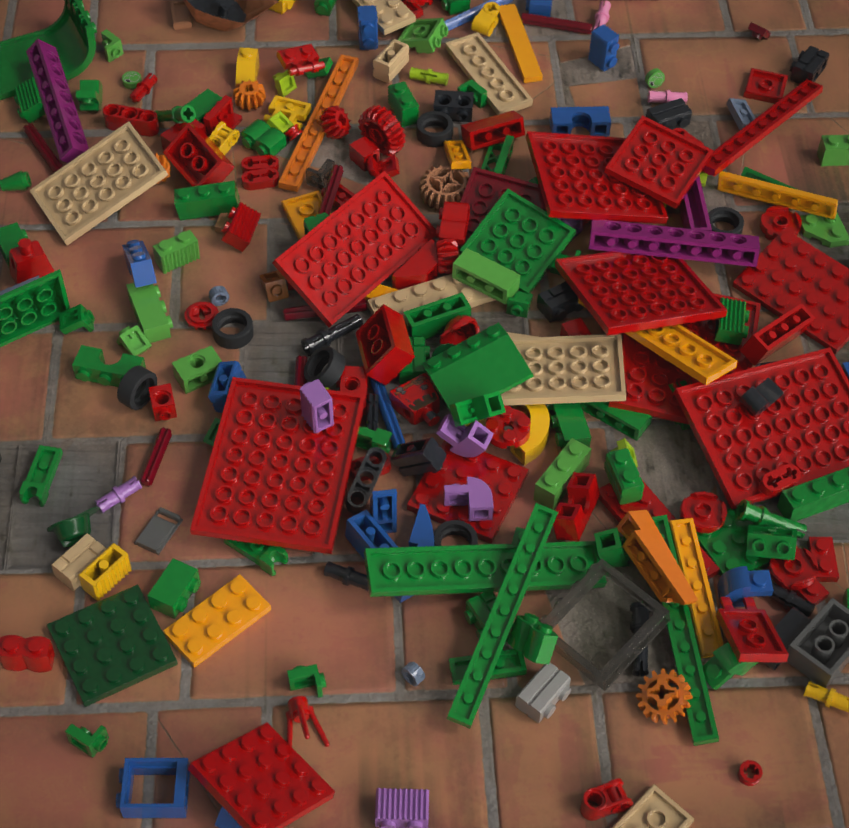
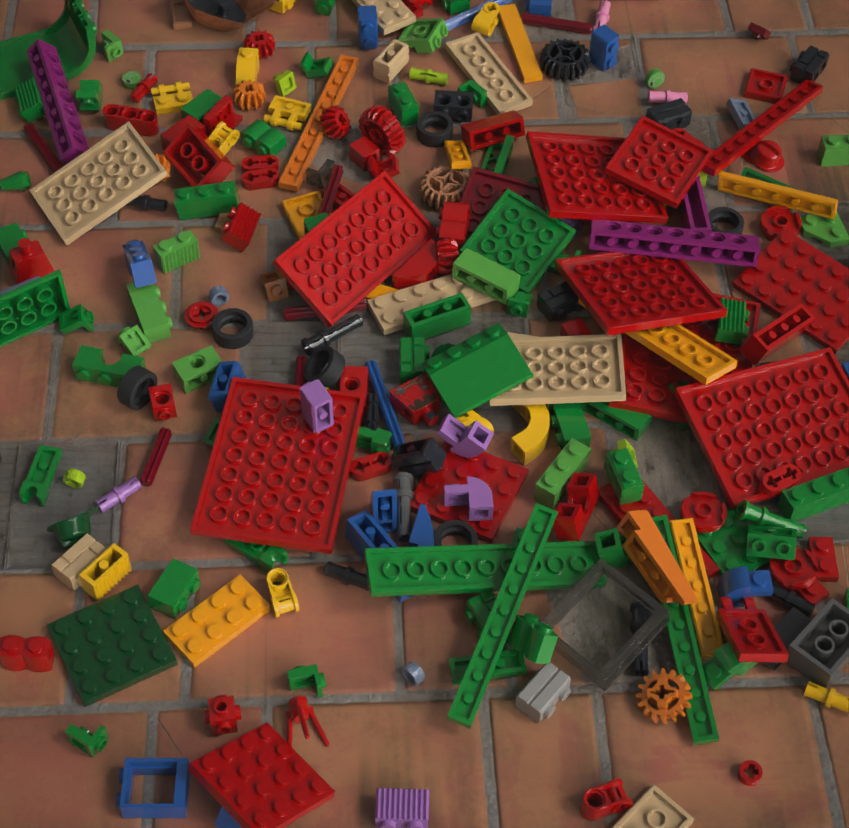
dark grey piece [134,507,183,555] -> none
green pin [154,105,196,124] -> none
lime tile [266,111,294,134] -> none
red plate [276,44,325,76] -> none
red bush [284,124,303,142] -> none
black beam [345,447,387,514] -> none
red brick [355,304,415,385] -> none
red hair [439,315,480,345] -> none
green brick [449,390,506,427] -> none
red plate [485,405,531,449] -> none
blue arch [549,106,611,137] -> none
black panel [739,378,784,417] -> none
none -> lime axle [63,468,86,489]
none -> black pin [126,195,168,213]
none -> yellow plate [151,81,193,115]
none -> red brick [204,695,242,736]
none -> red gear [243,30,276,60]
none -> yellow piece [267,568,300,618]
none -> dark grey pin [393,472,414,542]
none -> black gear [540,38,590,81]
none -> red piece [742,140,784,172]

